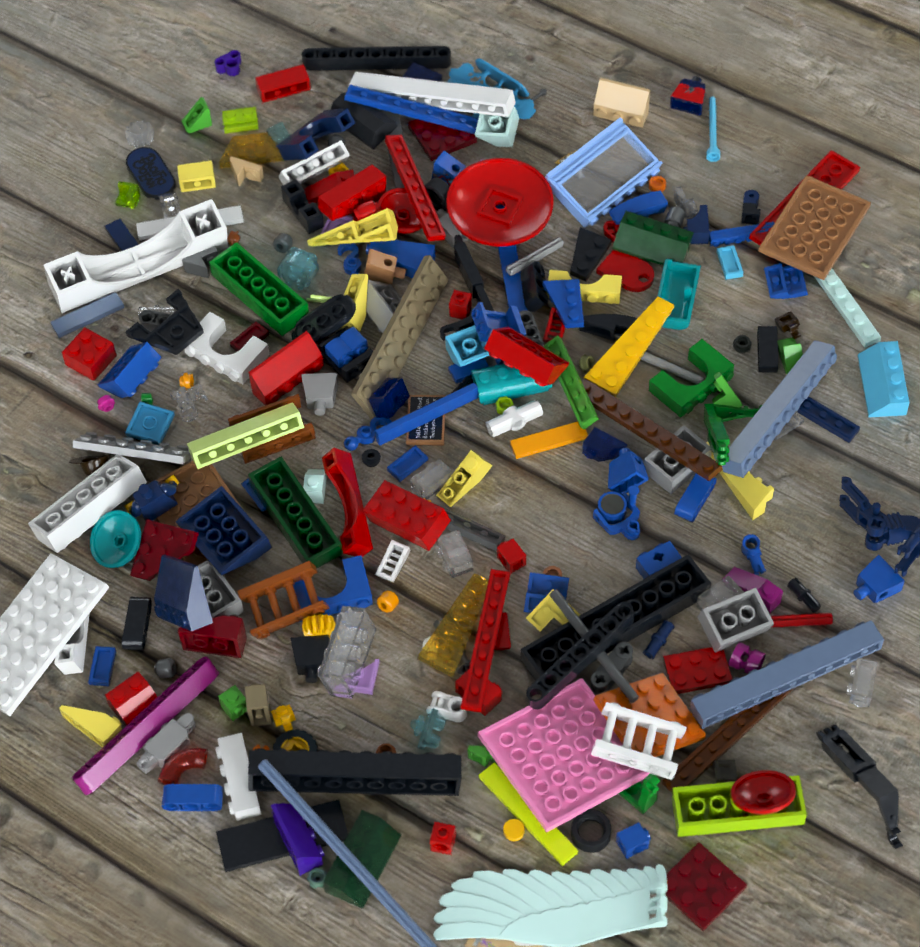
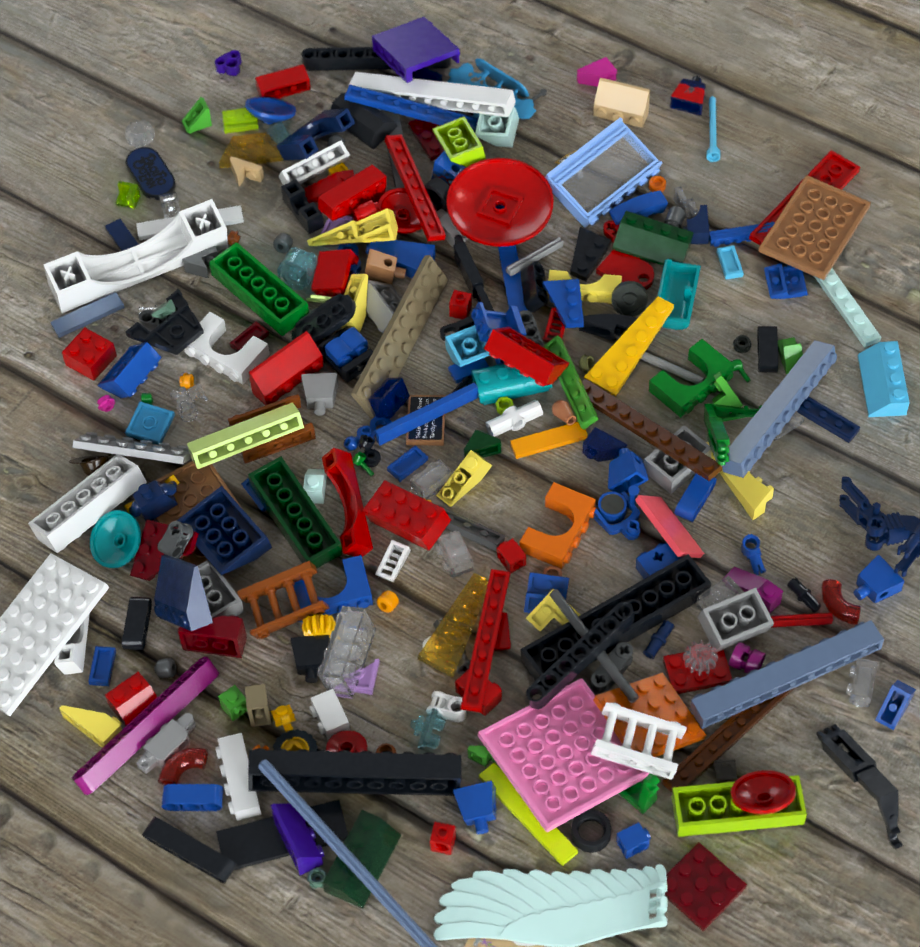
light yellow brick [177,160,216,192] -> none
yellow tile [503,819,525,841] -> none
black leg [741,190,761,225] -> none
dark brown plate [774,311,801,339] -> none
none -> black beam [142,817,237,884]
none -> sand green slope [151,299,176,319]
none -> dark grey piece [157,521,193,559]
none -> blue dish [245,97,296,124]
none -> white brick [309,689,350,740]
none -> red panel [311,249,359,297]
none -> red dish [326,730,368,753]
none -> green hand [353,451,374,477]
none -> black hinge [358,435,375,451]
none -> dark purple panel [372,17,460,83]
none -> lime slope [433,116,486,167]
none -> blue torso [453,780,496,834]
none -> dark green slope [464,430,501,458]
none -> orange arch [520,482,596,569]
none -> nougat cone [552,400,576,425]
none -> dark pink slope [577,57,617,87]
none -> pearl dark grey tile [612,281,648,317]
none -> coral tile [635,495,705,558]
none -> clear gear [683,639,718,676]
none -> green hand [731,359,750,383]
none -> clear red cylinder [821,579,861,625]
none -> blue slope [875,680,916,730]

